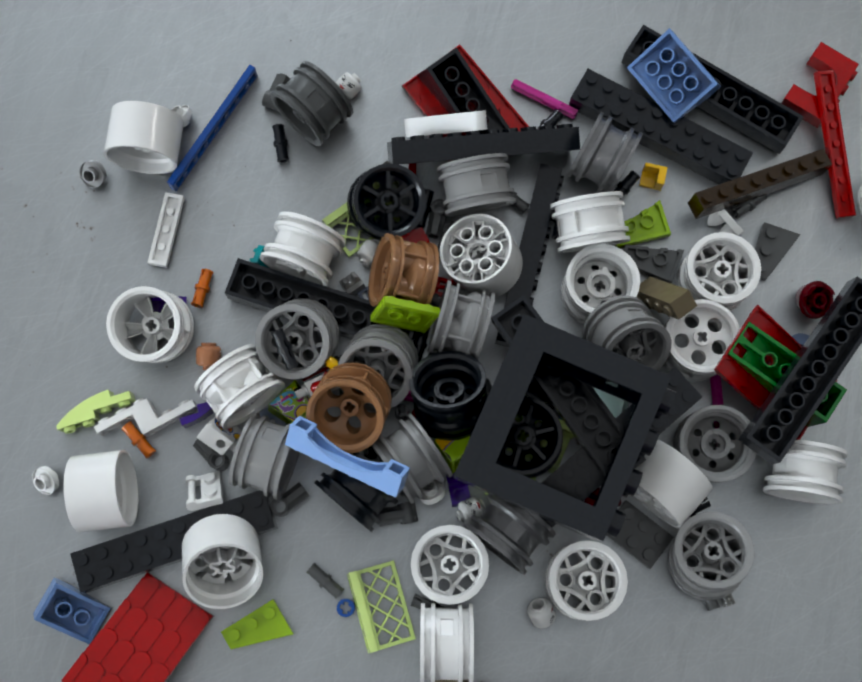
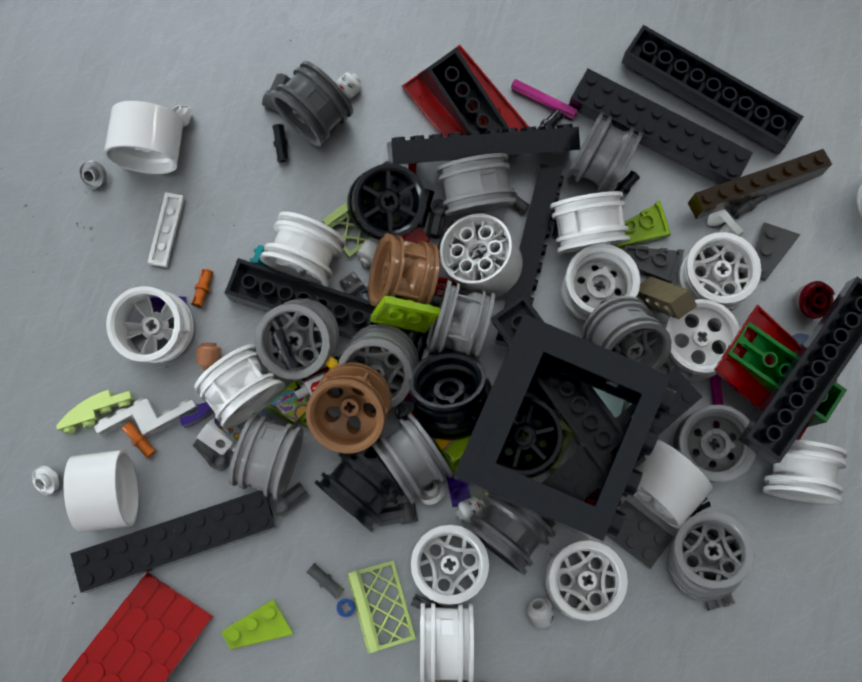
medium blue slope [33,577,111,645] -> none
blue tile [167,65,258,191] -> none
white wheel [182,514,263,609] -> none
white plate [185,471,223,511] -> none
light blue arch [285,416,410,498] -> none
white beam [404,110,488,137] -> none
medium blue slope [627,28,721,123] -> none
yellow panel [639,163,668,191] -> none
red arch [781,42,859,128] -> none
red tile [813,70,856,218] -> none

